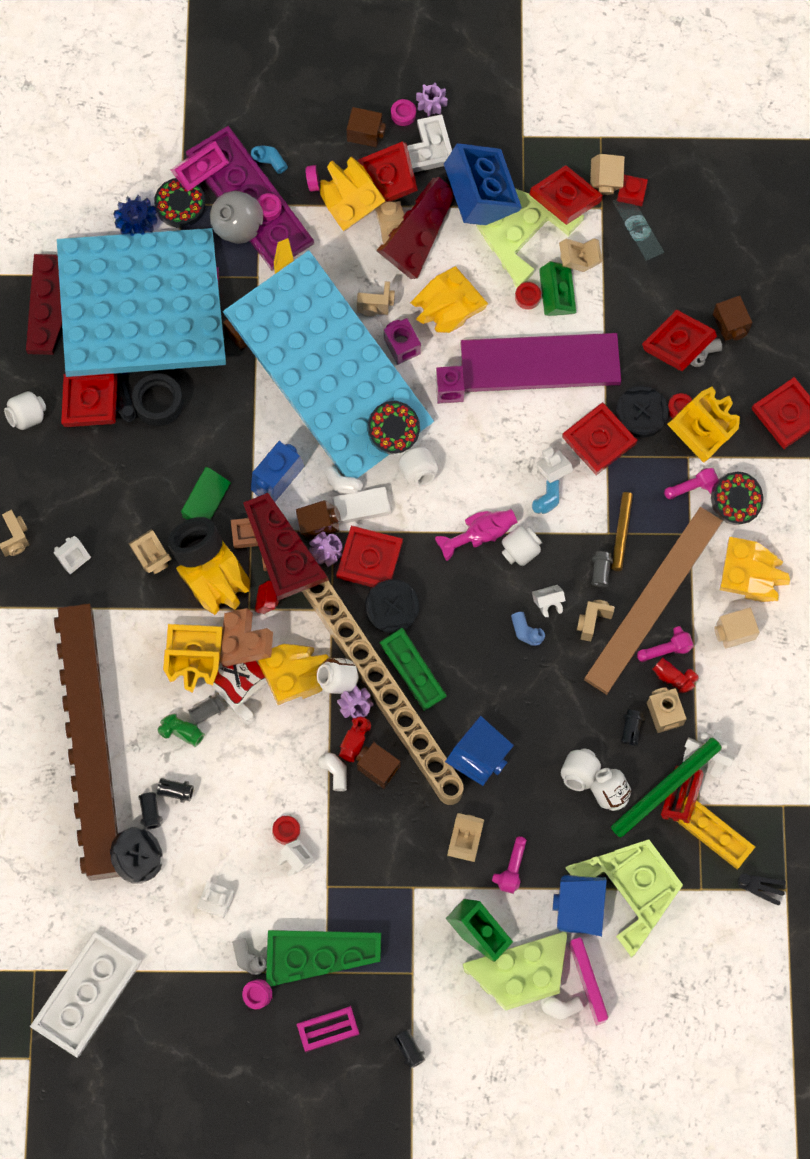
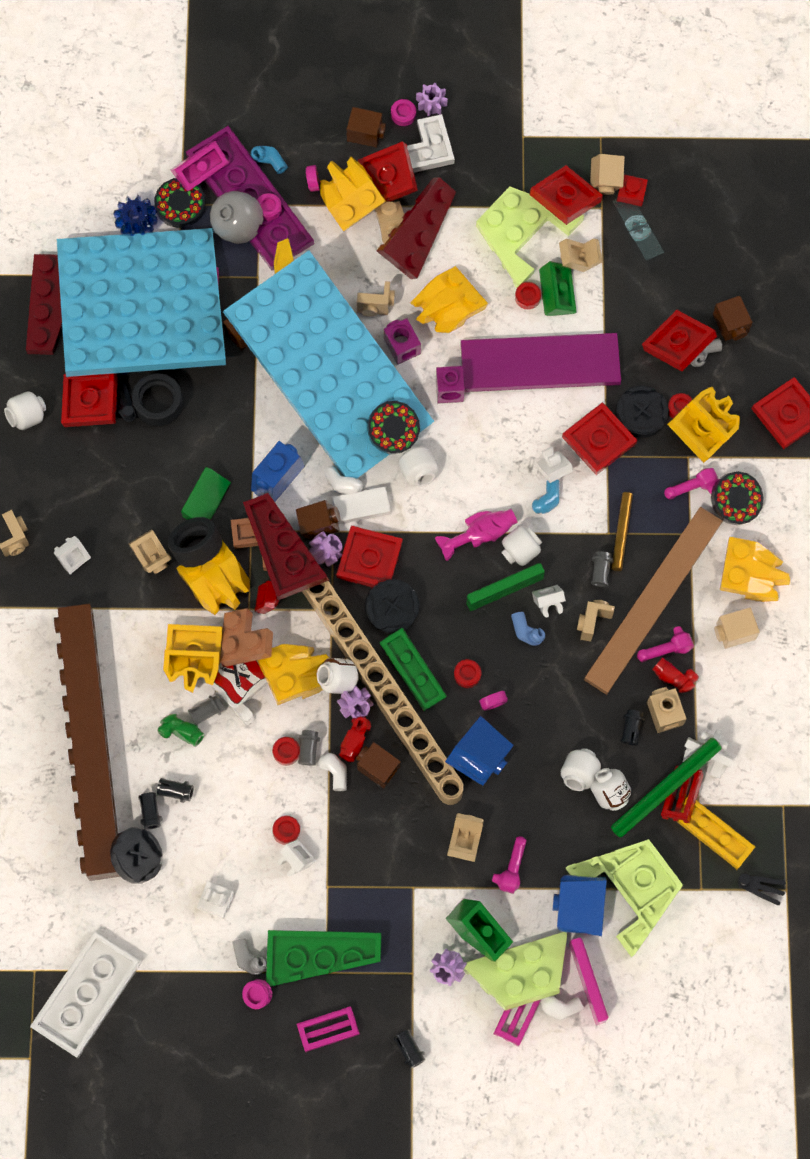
blue slope [444,143,522,225] -> none
none -> red tile [272,737,300,766]
none -> dark grey pin [298,730,320,766]
none -> lavender gear [430,949,467,986]
none -> red tile [454,659,481,688]
none -> green tile [466,563,545,612]
none -> dark pink tile [479,691,508,711]
none -> dark pink tile [493,1000,541,1047]

